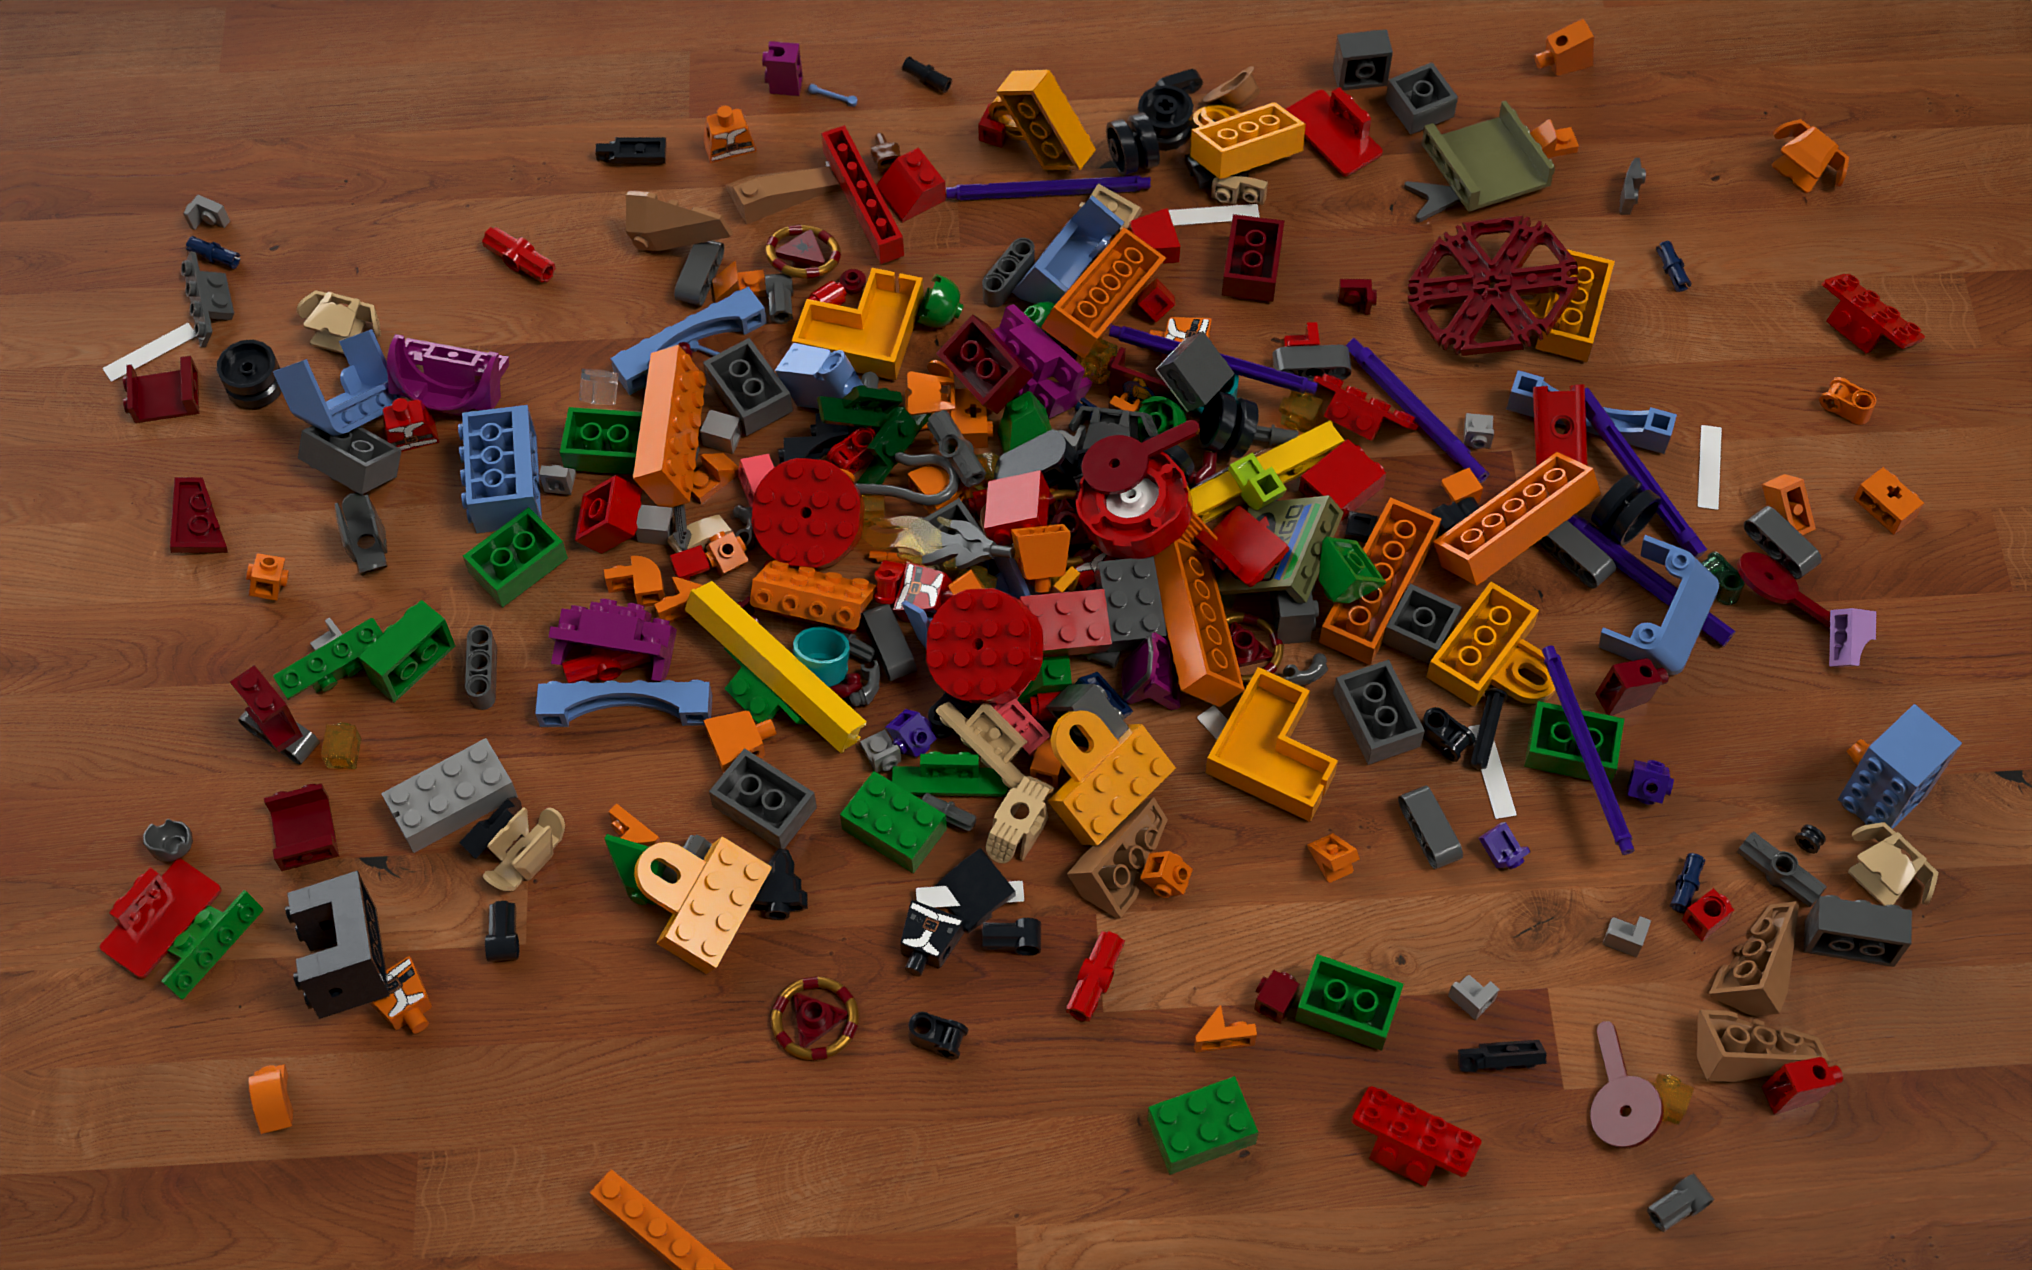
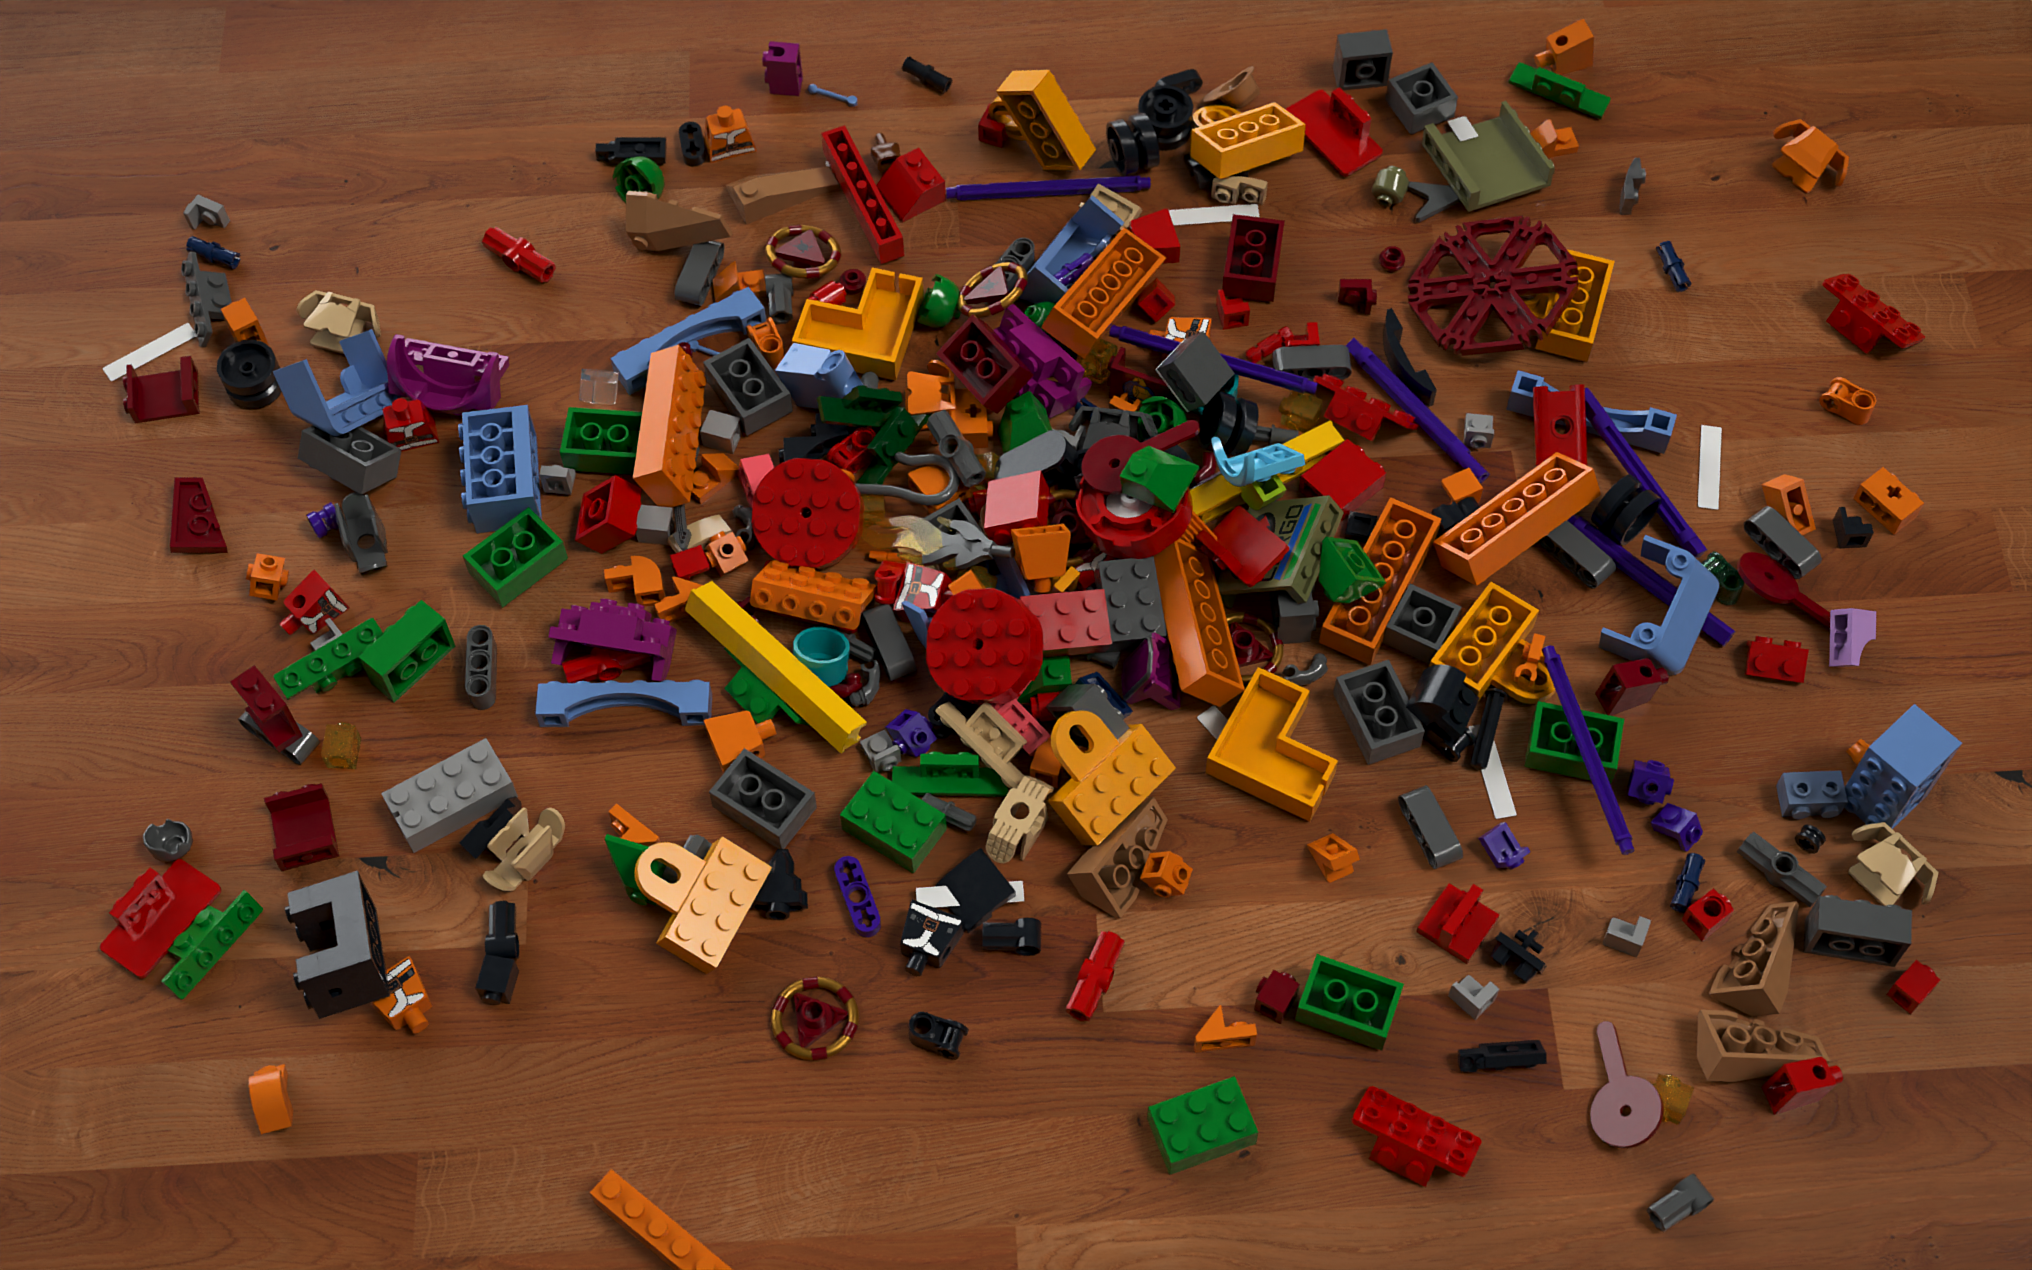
none -> orange brick [221,298,270,347]
none -> red torso [279,570,350,636]
none -> dark purple wheel [306,502,339,539]
none -> black brick [475,955,519,1005]
none -> green cylinder [613,156,665,203]
none -> black beam [679,122,706,167]
none -> orange piece [746,317,785,369]
none -> dark purple beam [834,856,881,937]
none -> dark red piece [957,262,1028,318]
none -> dark purple pin [1054,253,1094,286]
none -> green slope [1120,446,1199,513]
none -> medium azure piece [1211,437,1305,487]
none -> red panel [1216,289,1250,330]
none -> red axle [1245,326,1293,363]
none -> olive head [1372,166,1409,206]
none -> dark red plate [1379,246,1405,271]
none -> black slope [1383,308,1437,407]
none -> black brick [1406,664,1480,740]
none -> red bracket [1416,883,1500,964]
none -> white sticker [1448,116,1478,141]
none -> black hips [1491,929,1547,983]
none -> green bracket [1508,62,1611,119]
none -> orange plate [1513,633,1545,687]
none -> dark purple bracket [1651,803,1703,852]
none -> red bracket [1744,636,1809,683]
none -> sand blue brick [1776,770,1848,819]
none -> black panel [1832,507,1874,549]
none -> red brick [1886,960,1941,1015]

